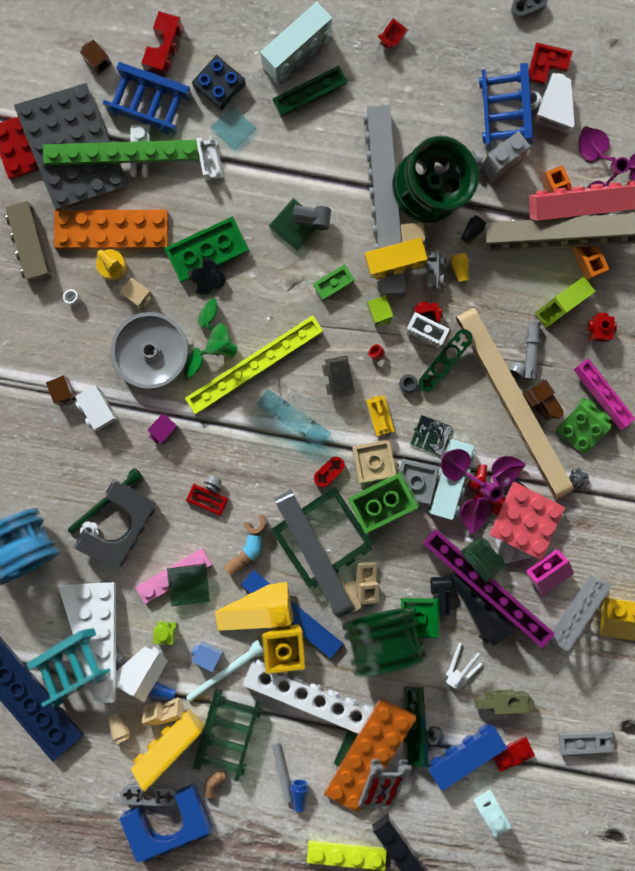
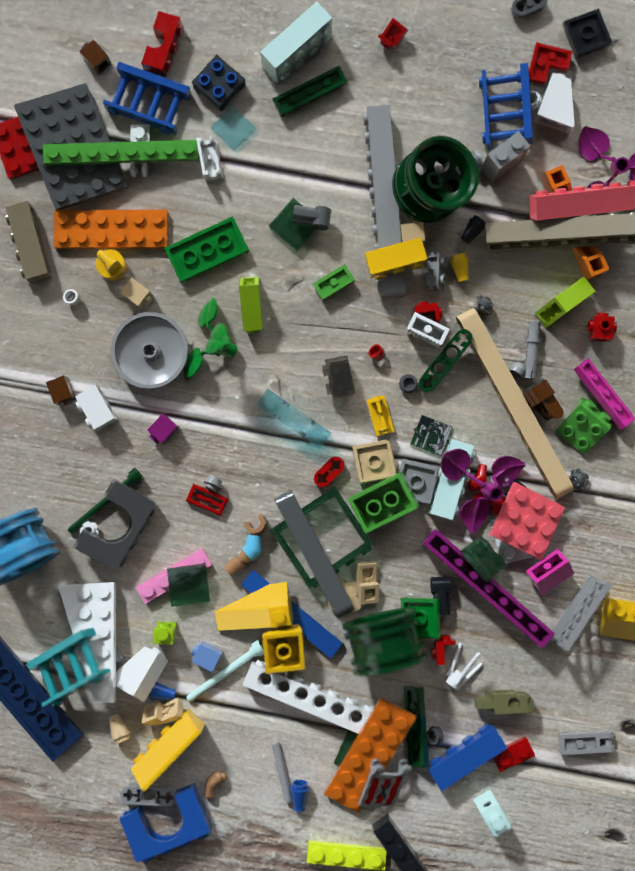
neon yellow plate [185,315,323,415] -> none
black plate [188,258,226,295] -> none
clear green fence [192,688,263,782] -> none
lime brick [367,295,393,327] -> none
black wedge [449,572,514,646] -> none
none -> lime slope [239,276,263,333]
none -> red bracket [431,635,456,665]
none -> dark grey plant [474,295,493,315]
none -> black plate [562,9,613,58]

